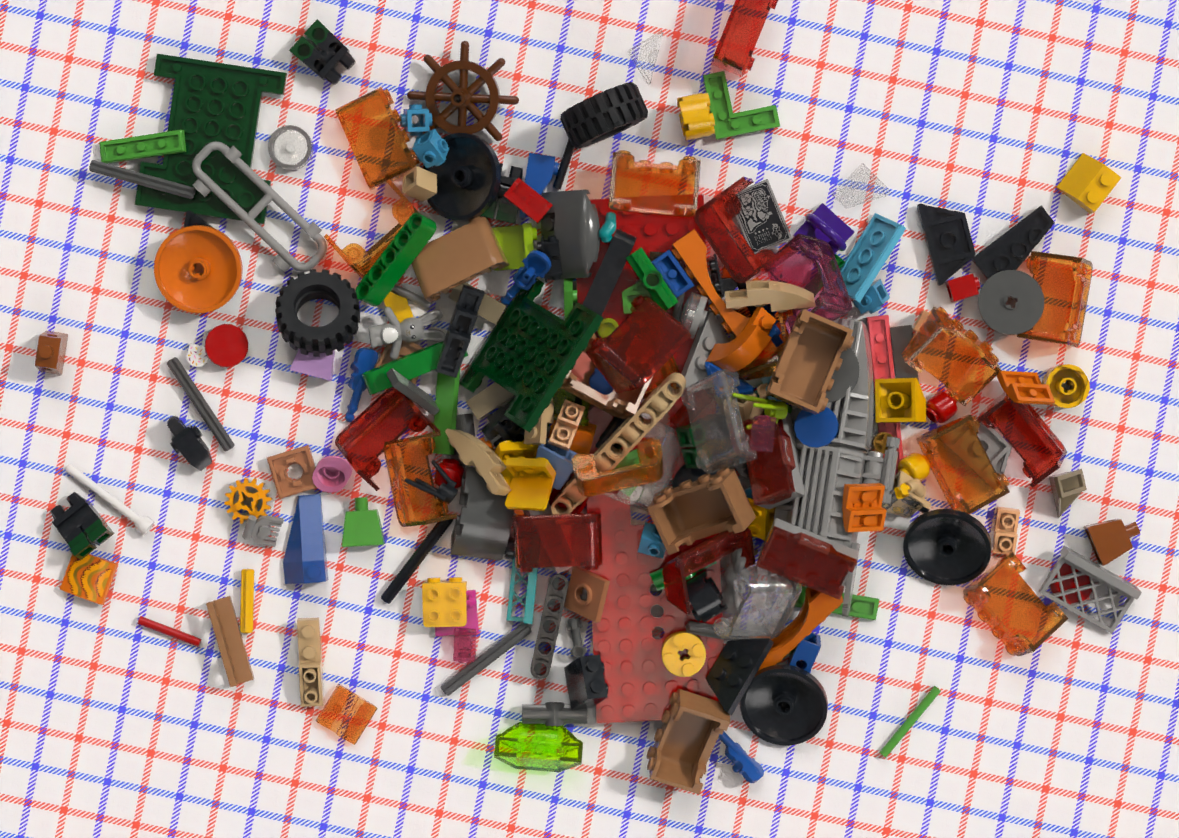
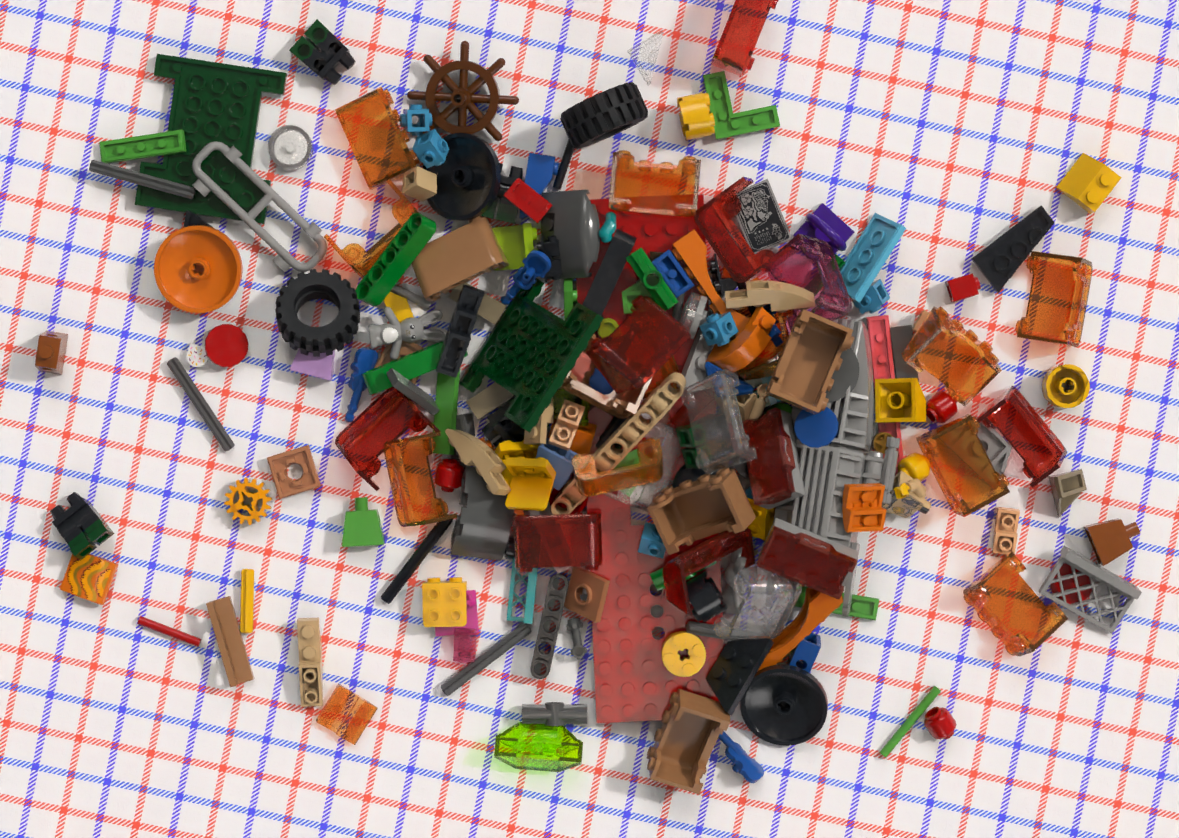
white piece [65,465,155,536] -> none
black hinge [167,415,212,471] -> none
light grey piece [242,515,284,547] -> none
blue wedge [283,494,329,584] -> none
bright pink piece [312,456,353,493] -> none
black plant [405,460,459,505] -> none
black brick [564,655,608,710] -> none
lime plant [732,393,788,429] -> none
clear pink bracket [750,415,776,452] -> none
clear wing [831,163,892,209] -> none
black dish [903,509,992,585] -> none
black wing [917,204,976,286] -> none
dark grey piece [978,270,1044,335] -> none
orange slope [997,371,1055,405] -> none
none -> dark azure brick [699,312,739,347]
none -> red head [924,707,957,740]

